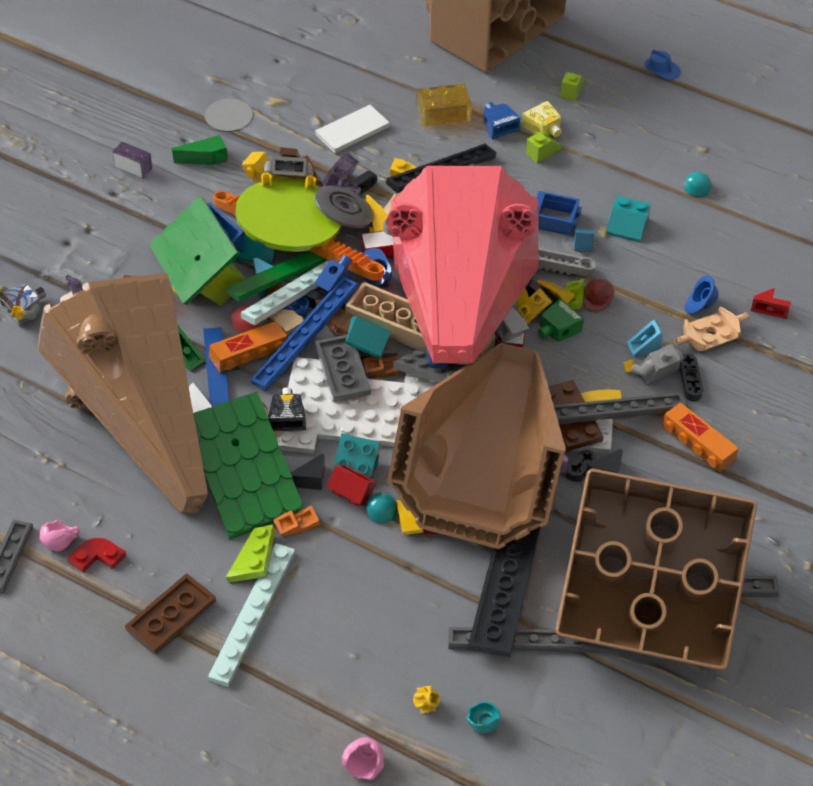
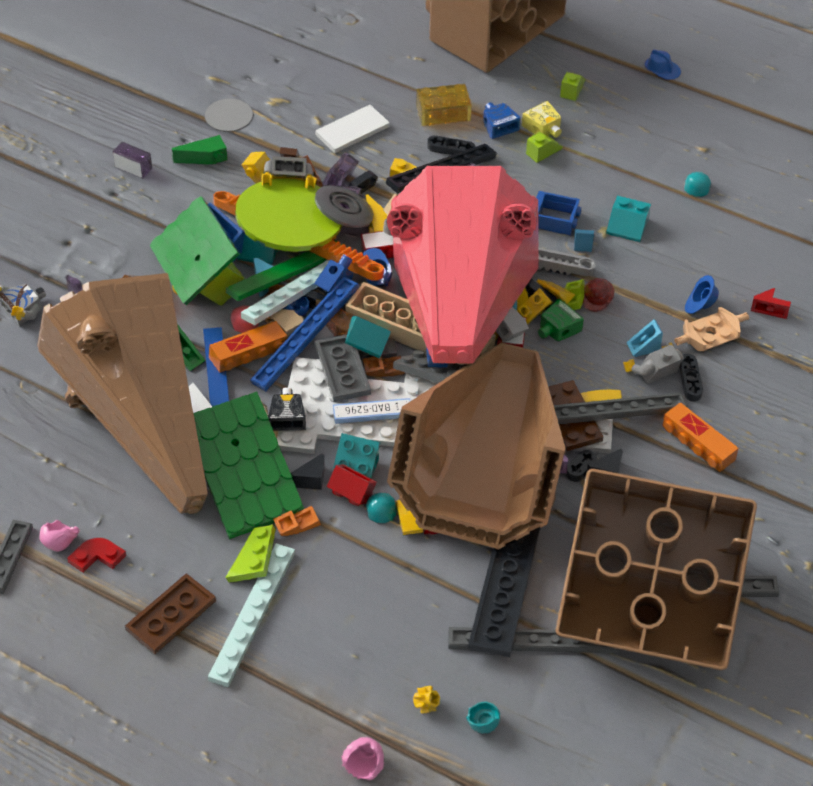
none -> tile [333,398,410,424]
none -> black beam [427,135,476,155]

